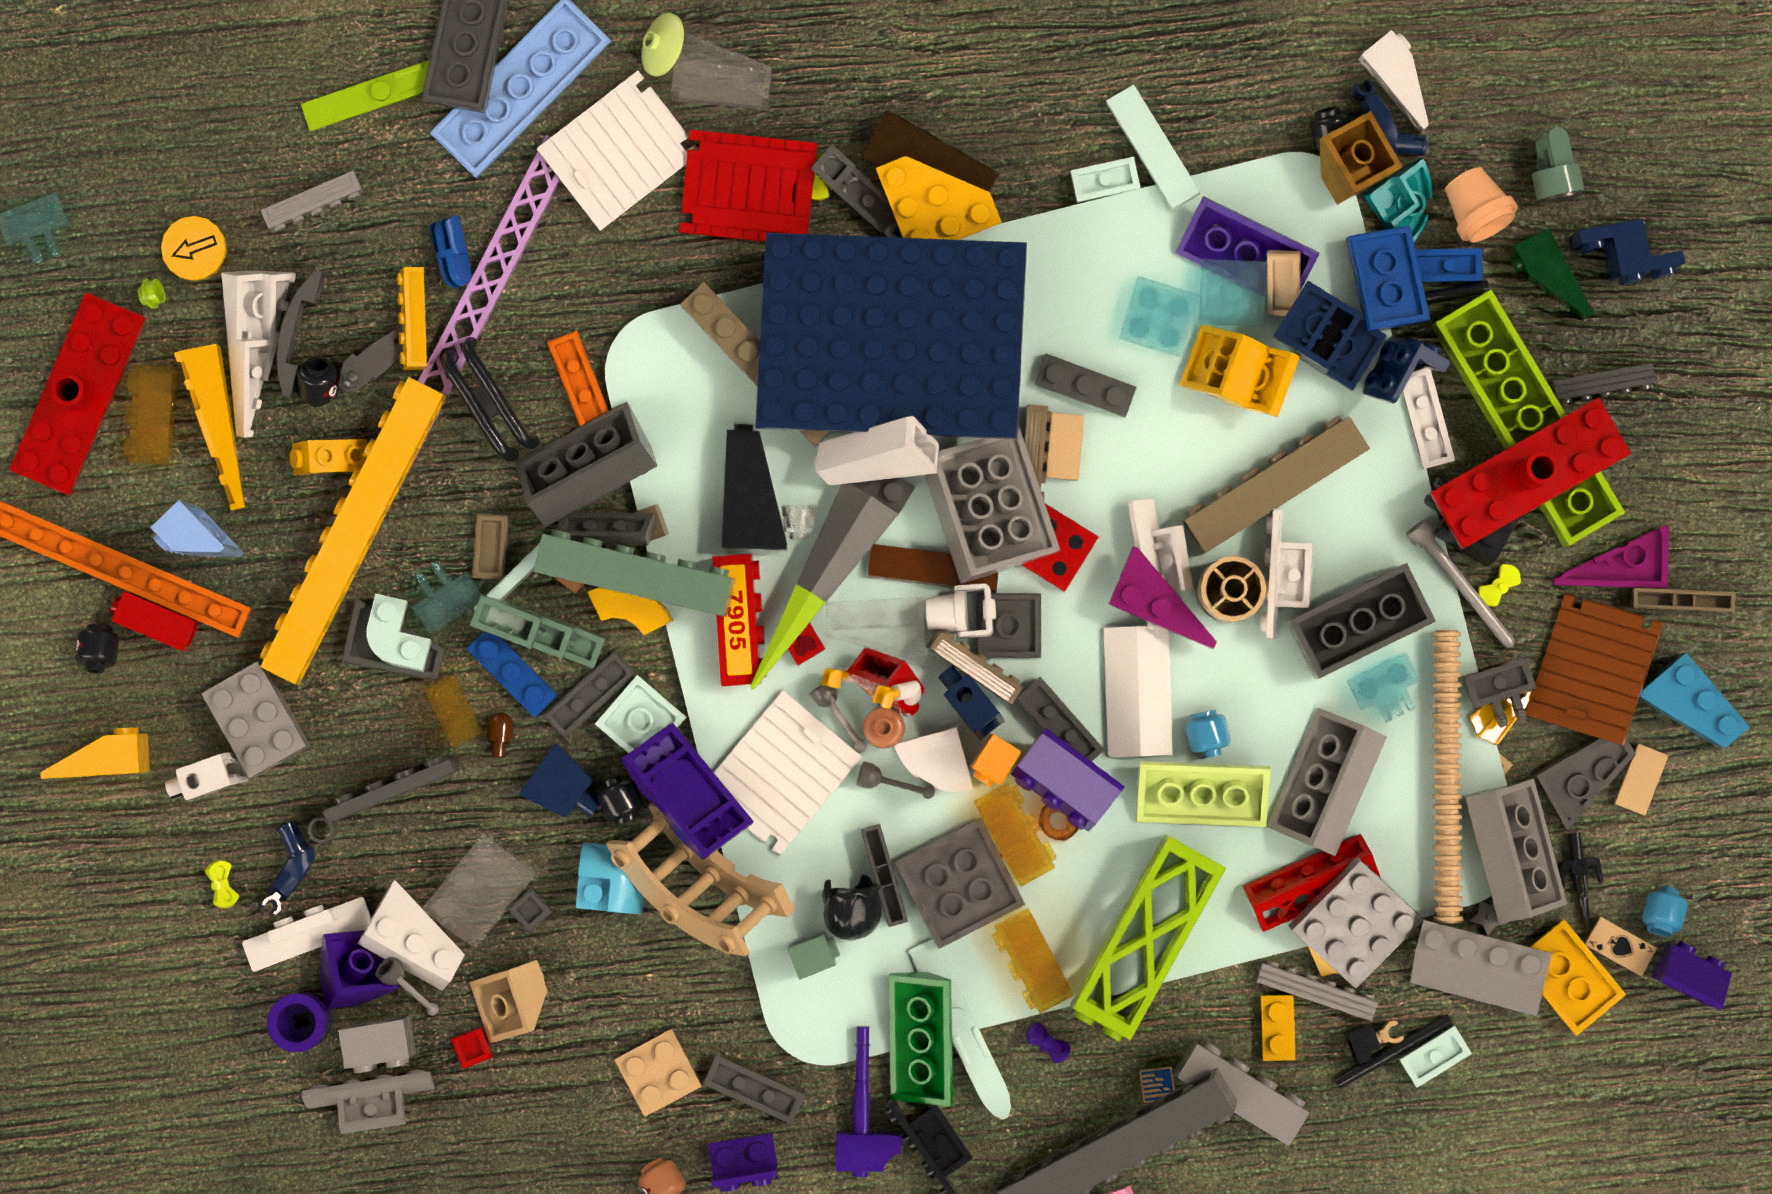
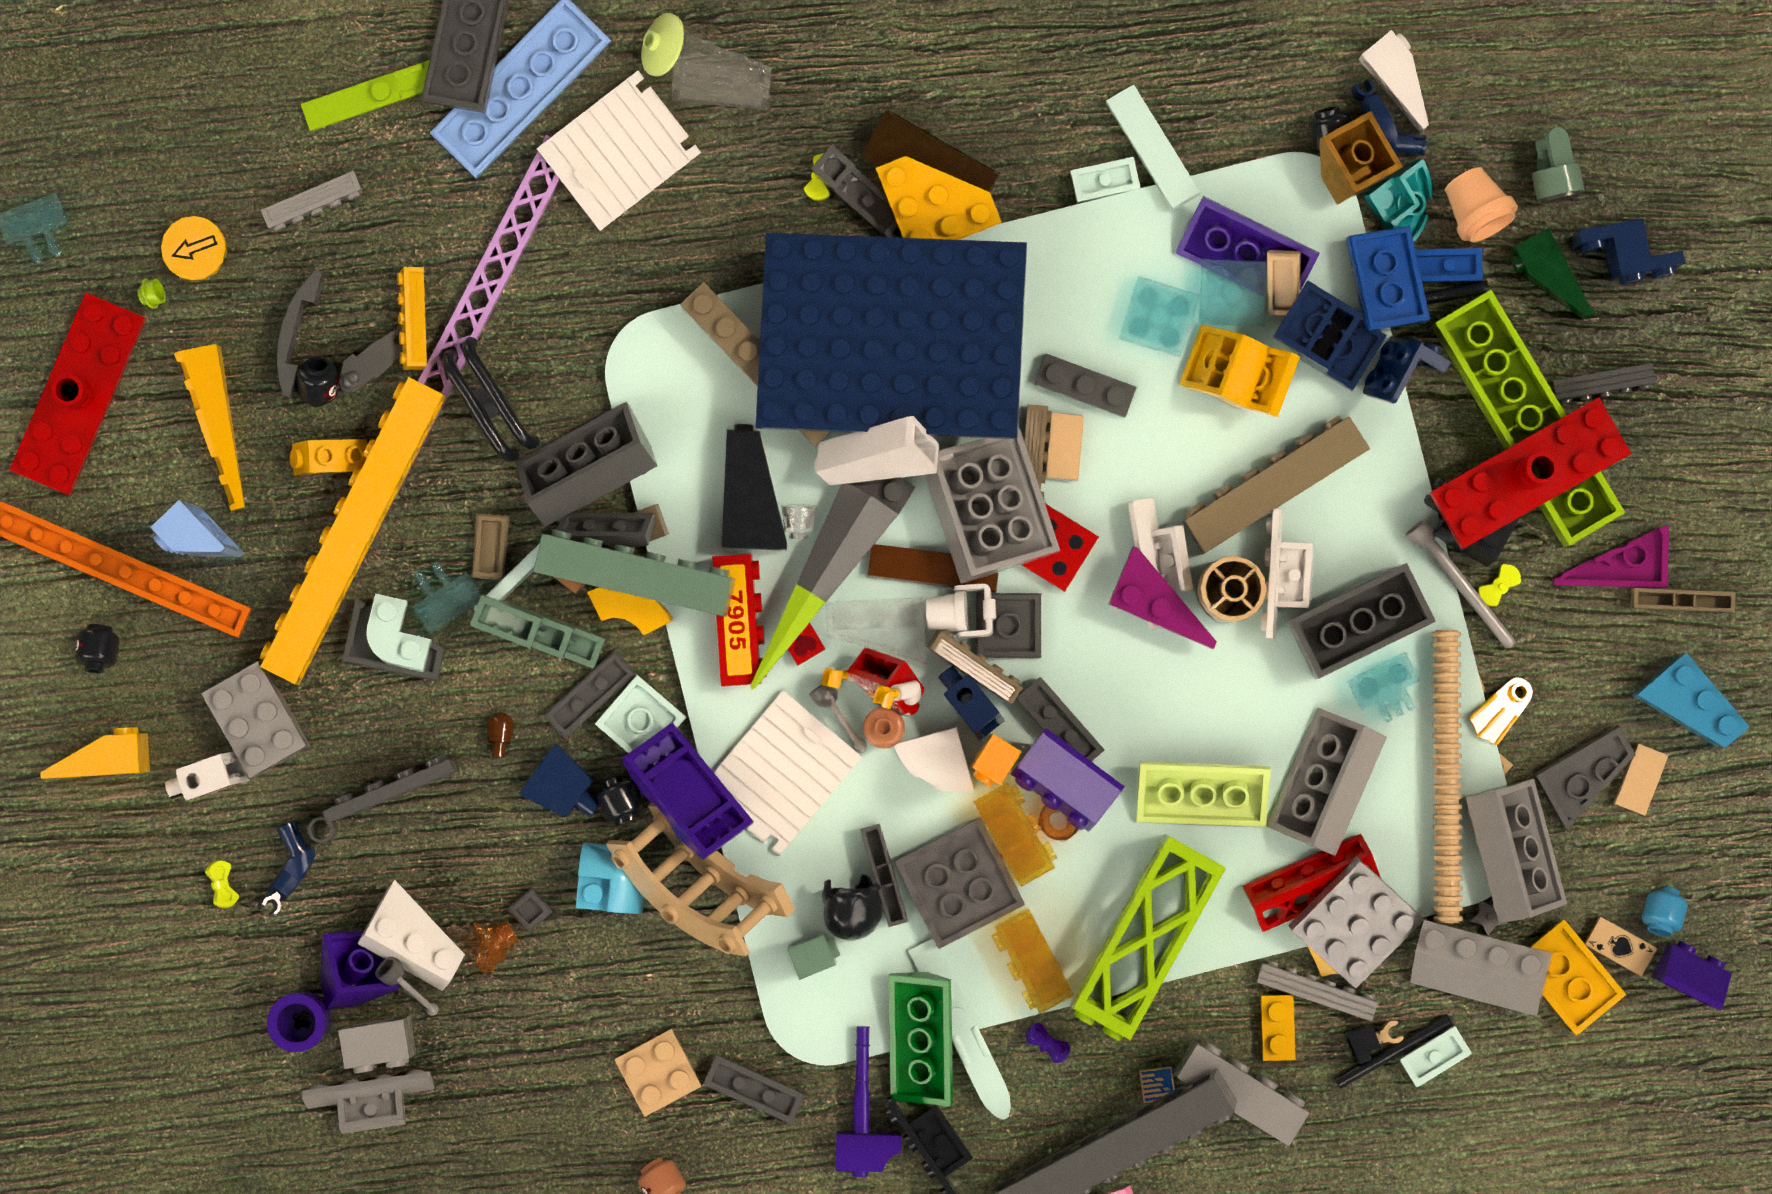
red brick [110,591,200,652] -> none
clear yellow brick [124,365,178,466] -> none
white wedge [221,271,296,438] -> none
white bracket [242,897,372,971] -> none
clear slope [422,832,537,948] -> none
clear yellow brick [424,675,485,748] -> none
blue arm [429,215,471,288] -> none
red tile [451,1027,494,1069] -> none
blue plate [467,631,558,718] -> none
tan slope [469,960,548,1043] -> none
orange tile [547,330,609,427] -> none
red door [679,130,818,242] -> none
dark purple bracket [708,1132,778,1192] -> none
dark grey hinge [856,761,935,799] -> none
white slope [1103,626,1173,757] -> none
dark azure head [1185,709,1231,759] -> none
white plate [1402,368,1455,469] -> none
dark grey hinge [1463,658,1537,728] -> none
dark orange door [1526,593,1664,746] -> none
black piece [1557,832,1603,929] -> none
none -> clear orange animal [472,920,519,973]

